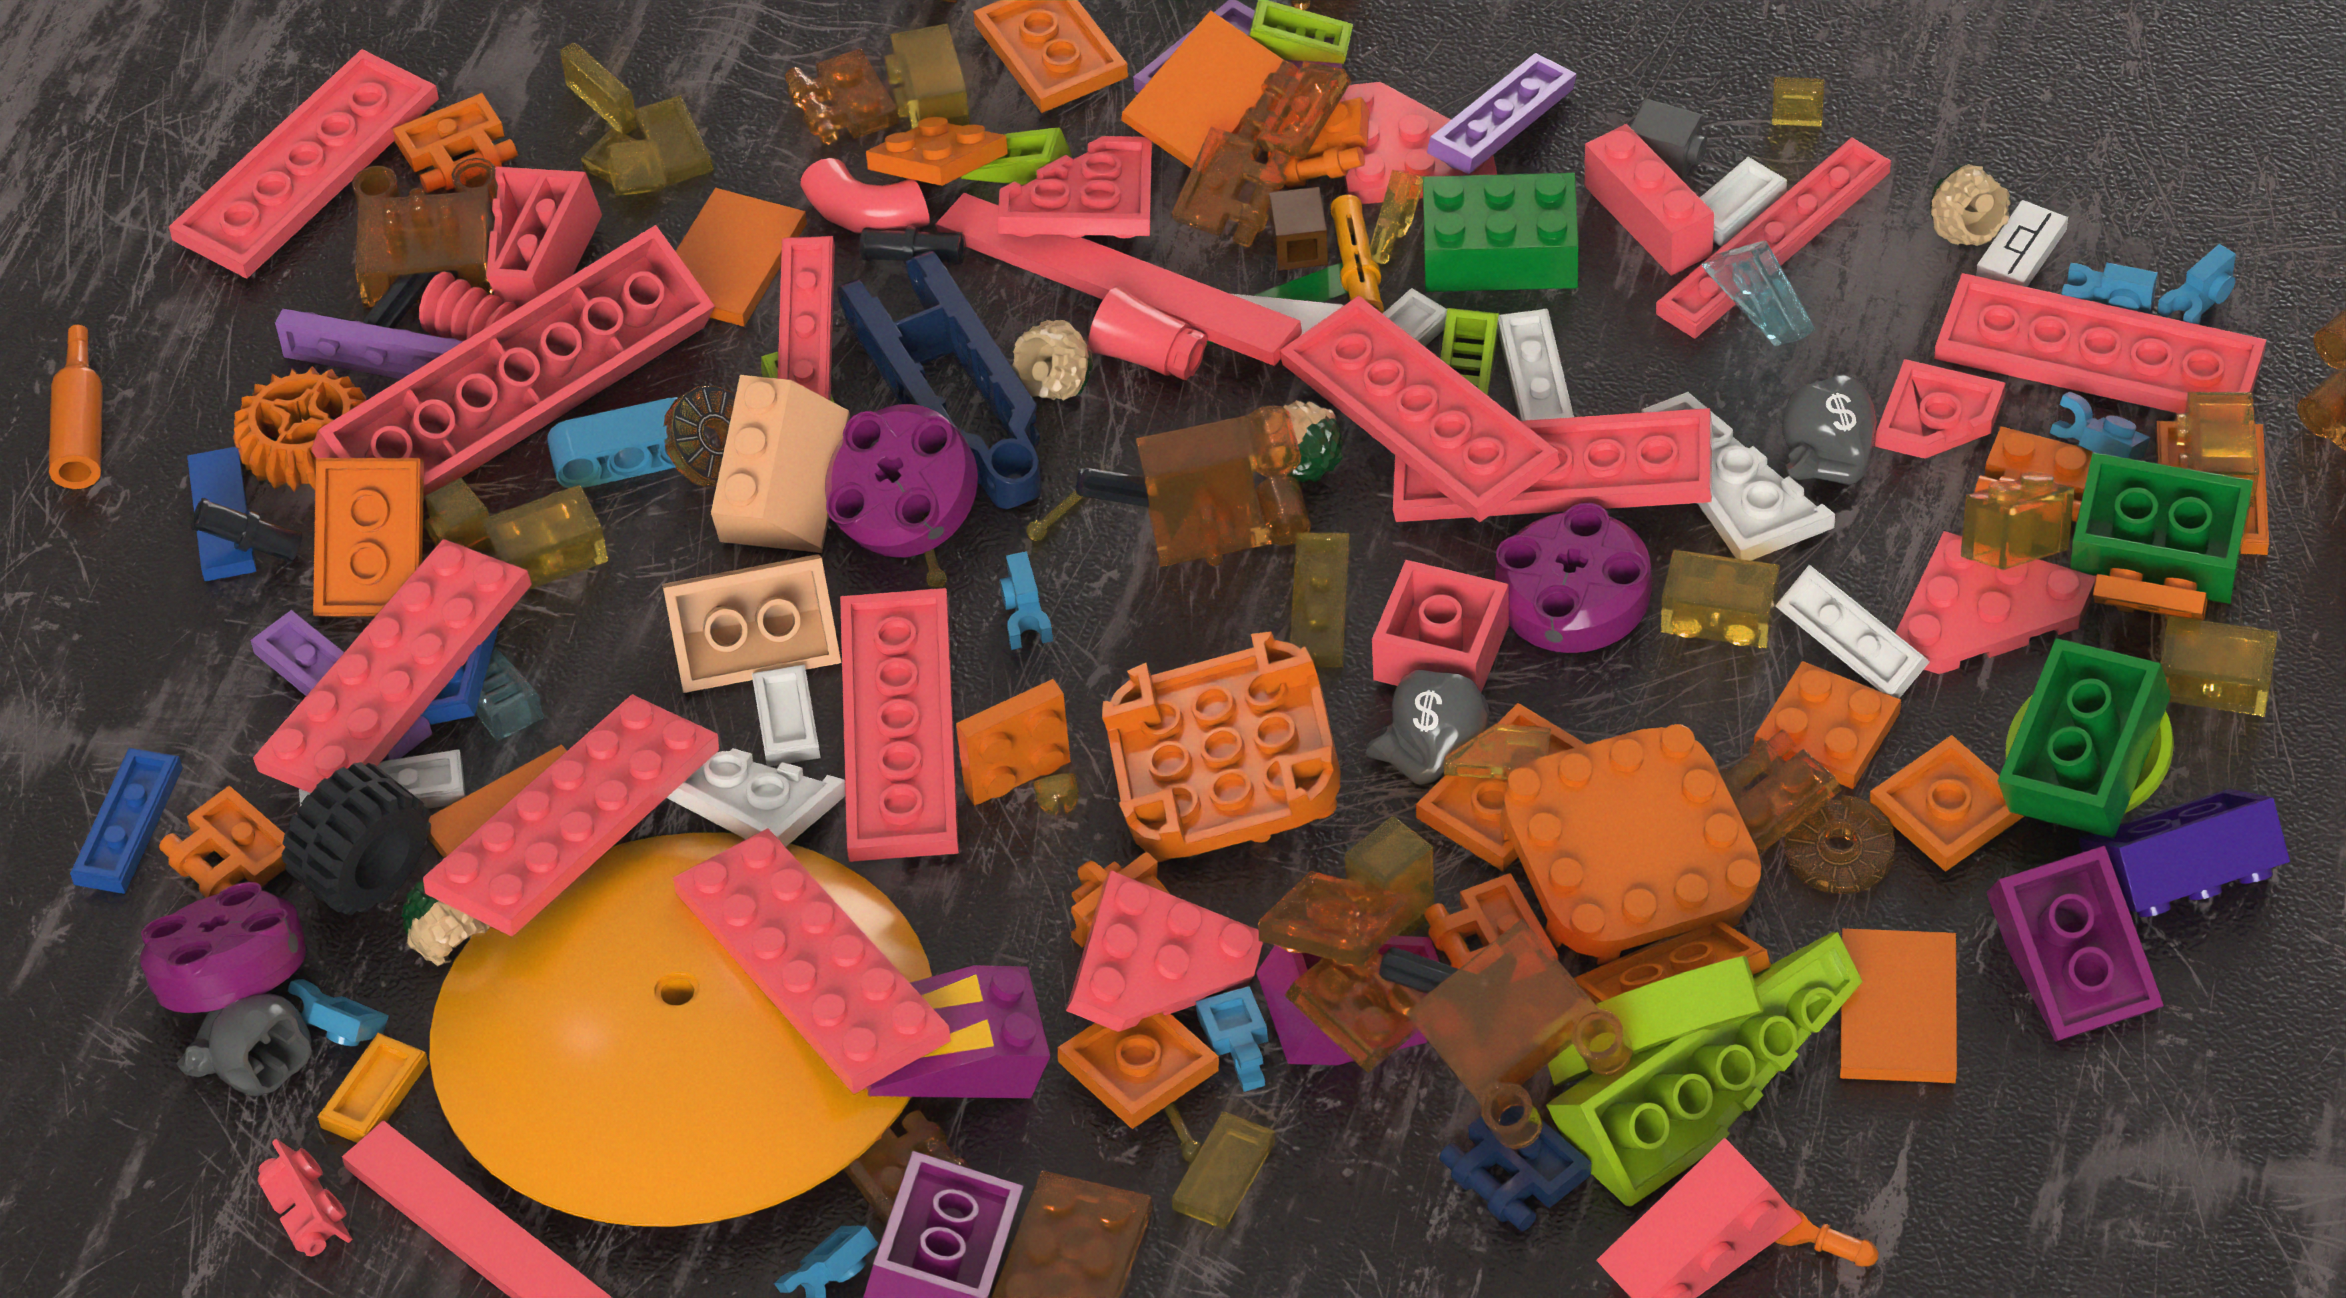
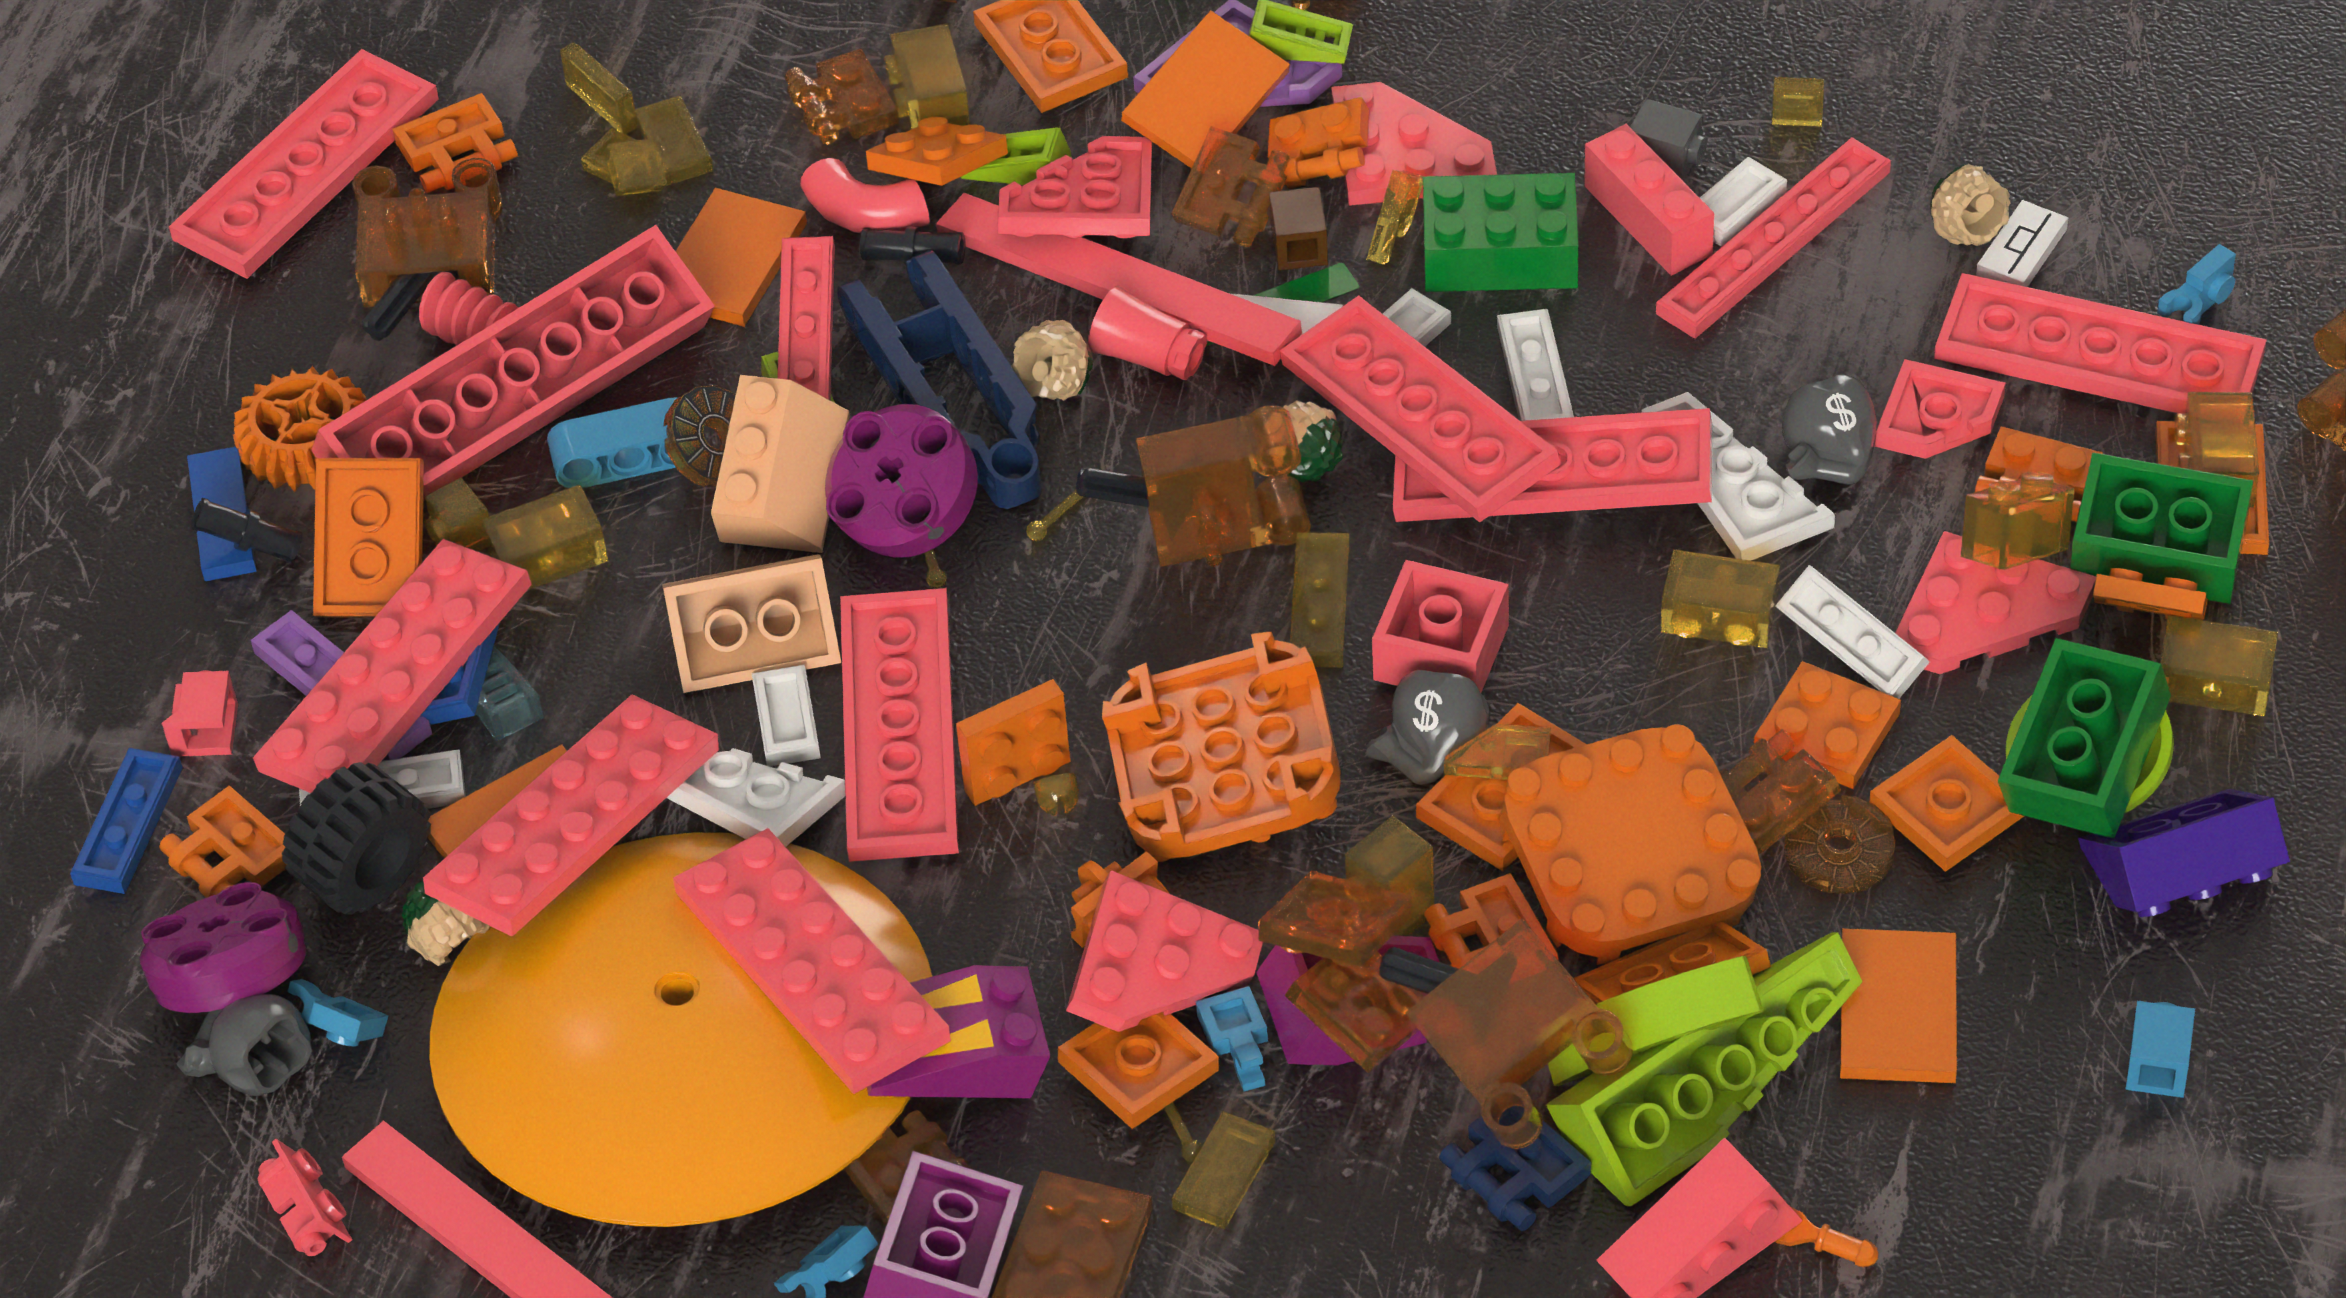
orange piece [49,325,103,489] -> none
medium lavender plate [275,309,463,379] -> none
light orange tile [318,1033,429,1143] -> none
coral wedge [486,167,602,308] -> none
dark azure plate [999,551,1053,650] -> none
clear orange plate [1234,61,1352,159] -> none
light orange pin [1330,195,1384,314] -> none
medium lavender plate [1427,53,1576,174] -> none
lime slope [1440,308,1499,396] -> none
magenta piece [1495,503,1652,653] -> none
clear light blue wing [1702,240,1816,346] -> none
magenta slope [1986,846,2164,1042] -> none
dark azure plate [2050,392,2151,460] -> none
dark azure plate [2062,262,2158,314] -> none
none -> coral window [162,670,238,757]
none -> dark azure brick [2126,1001,2195,1098]

